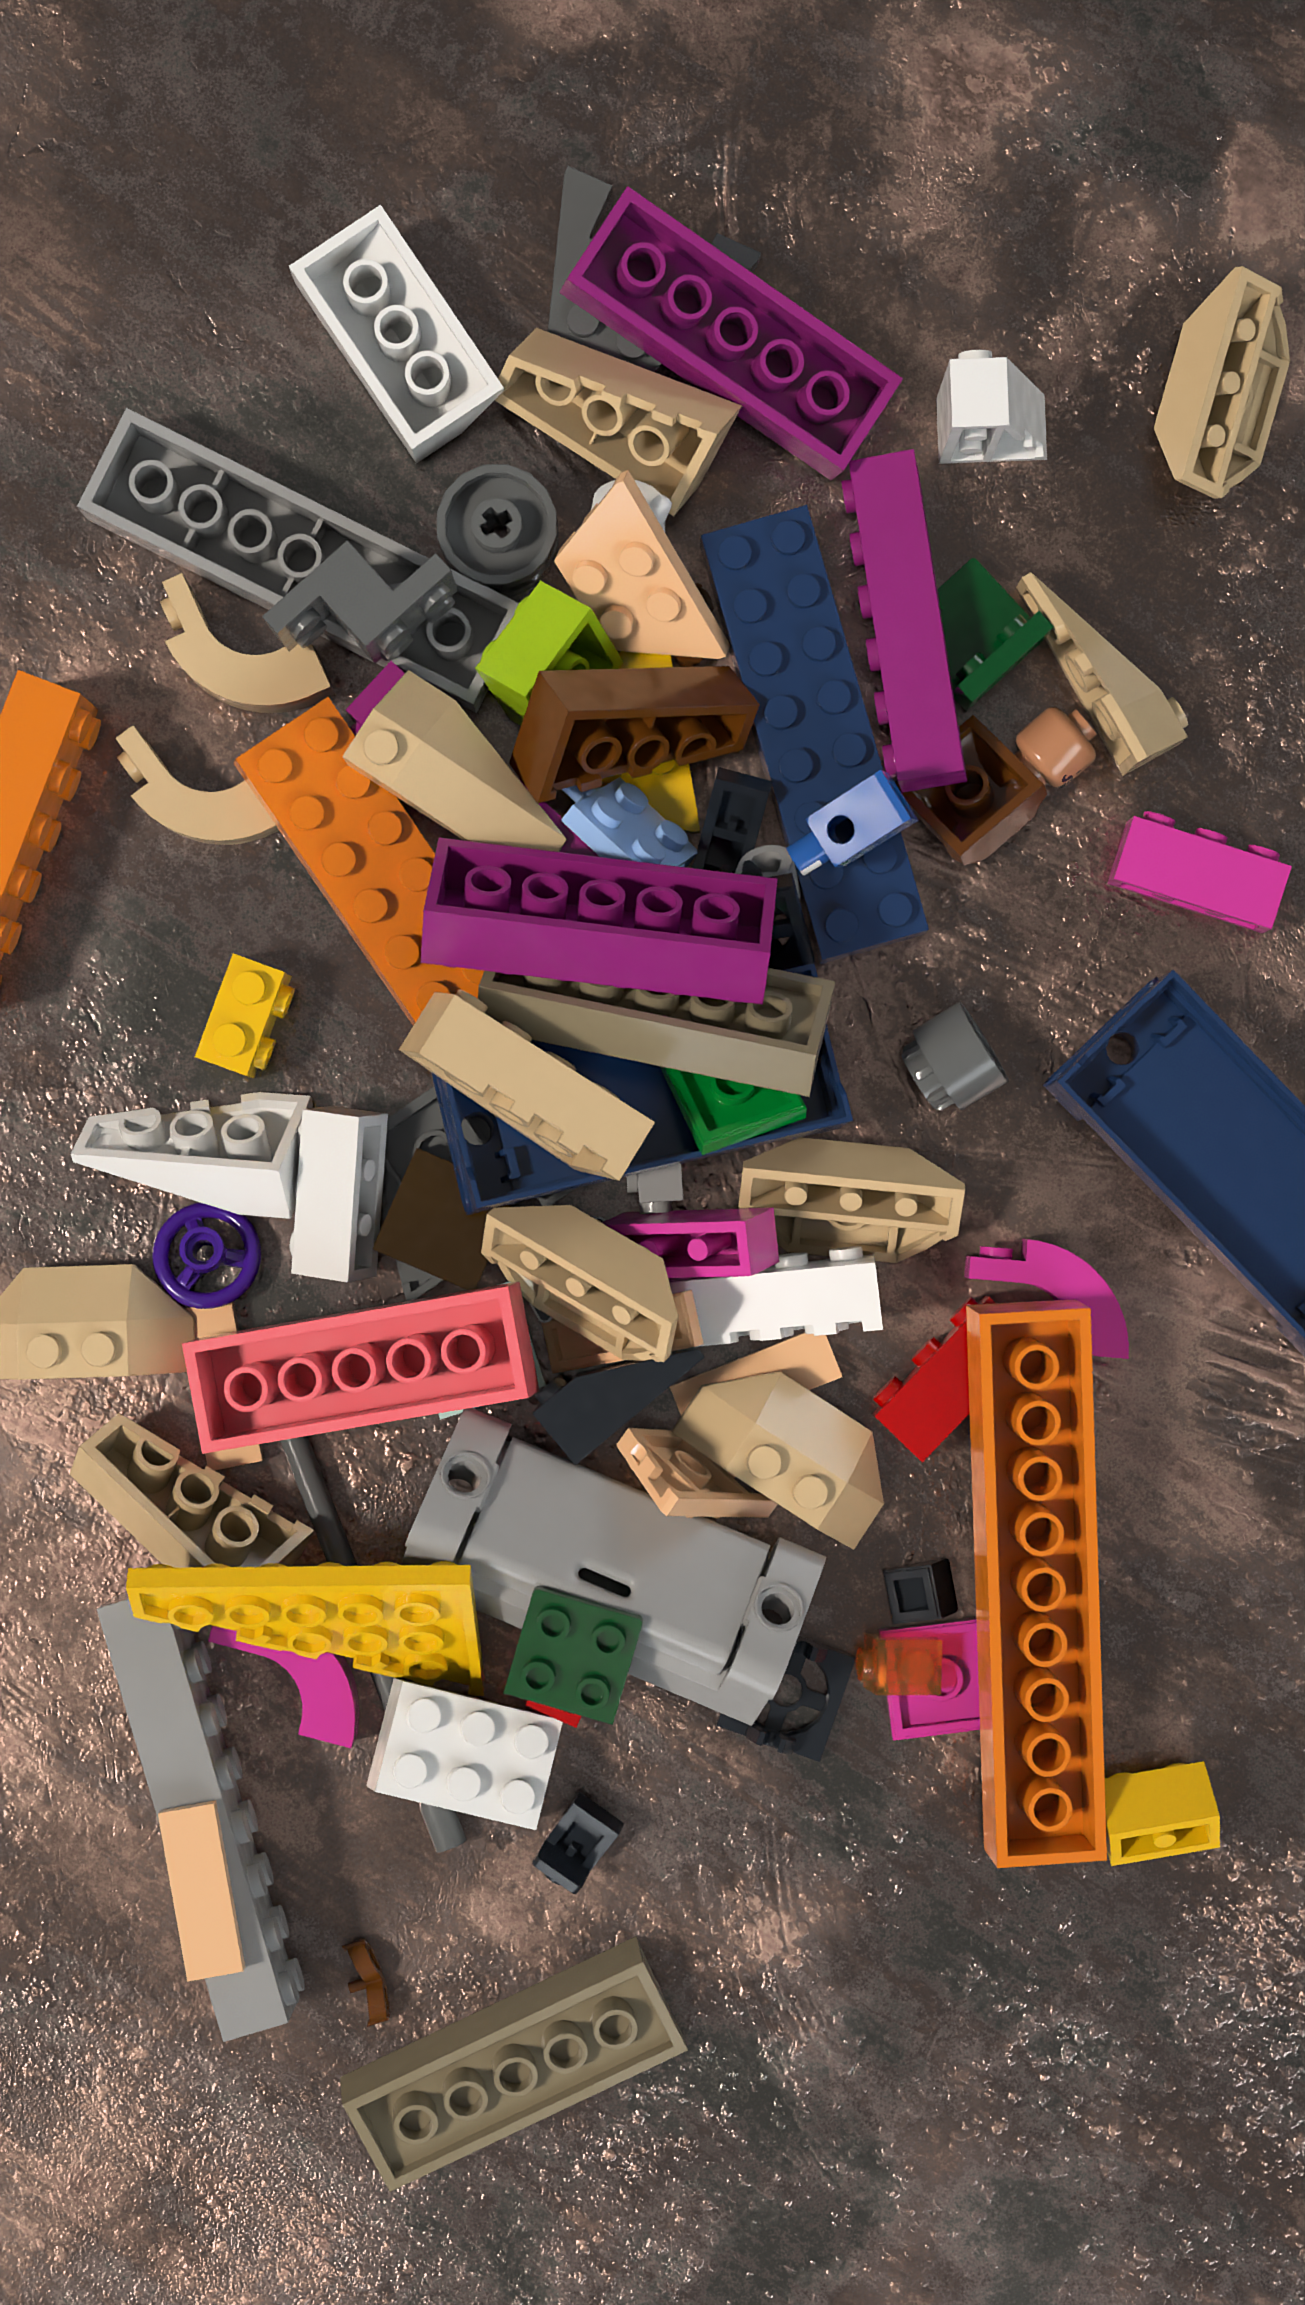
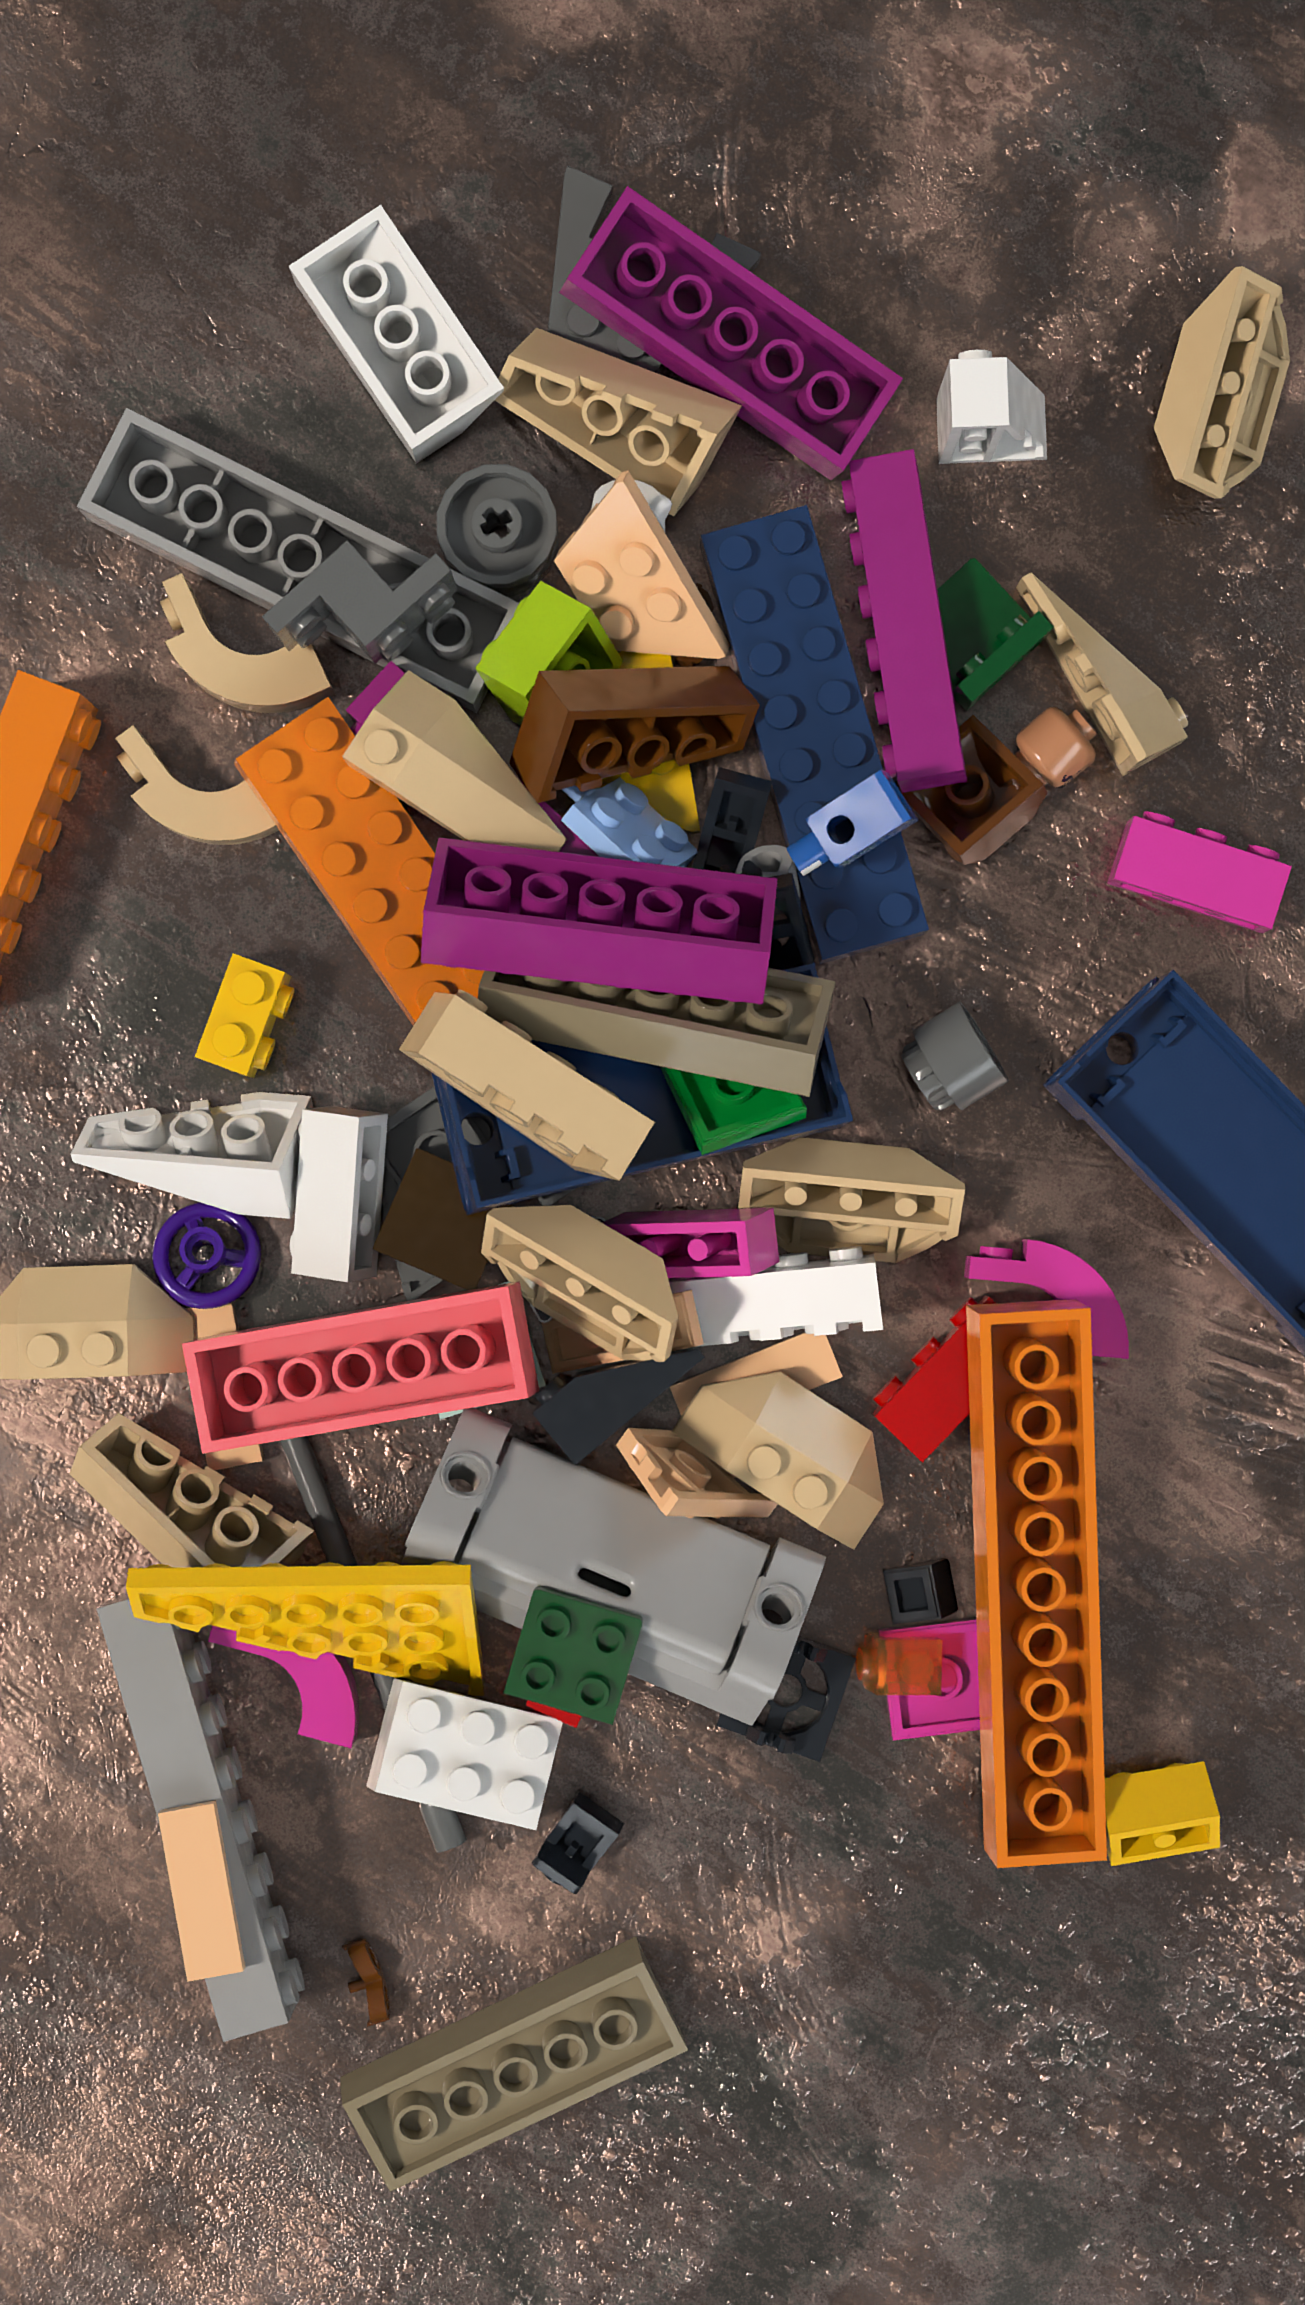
light grey plate [626,1164,683,1214] -> none

